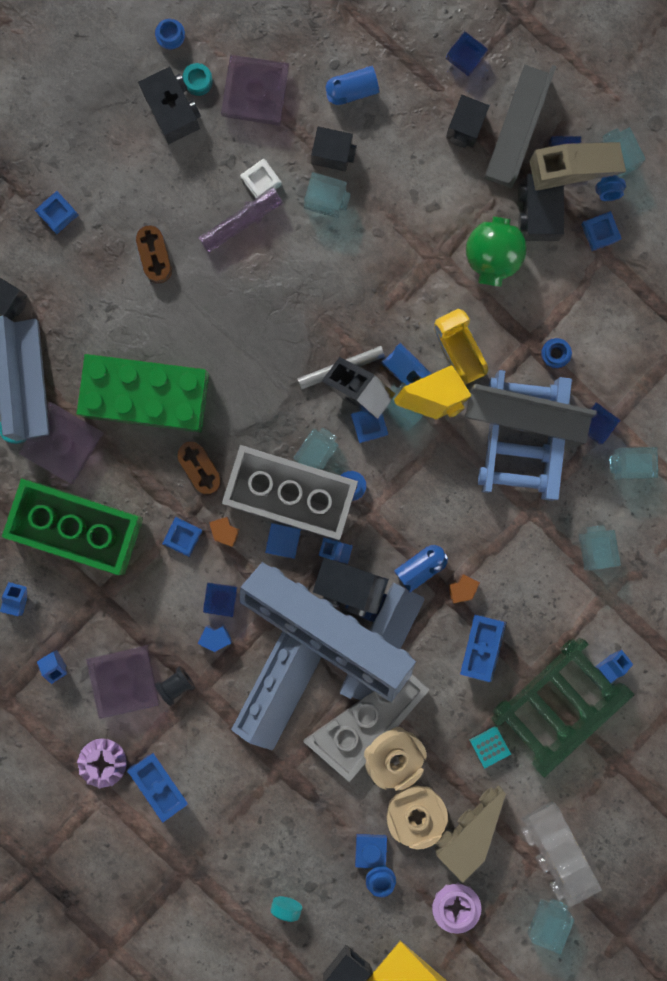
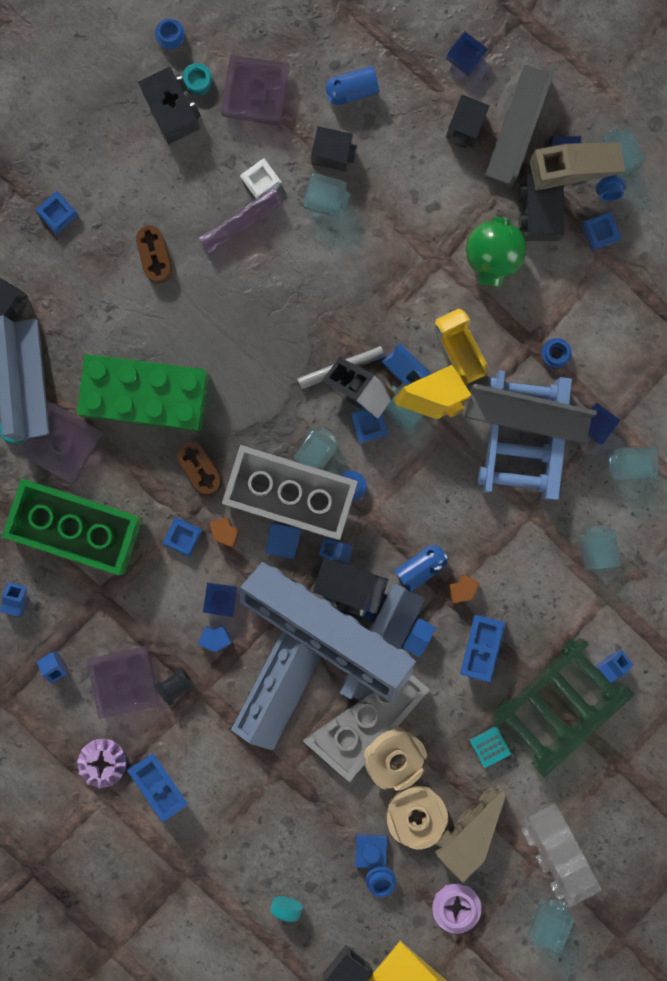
none -> blue piece [403,618,436,657]

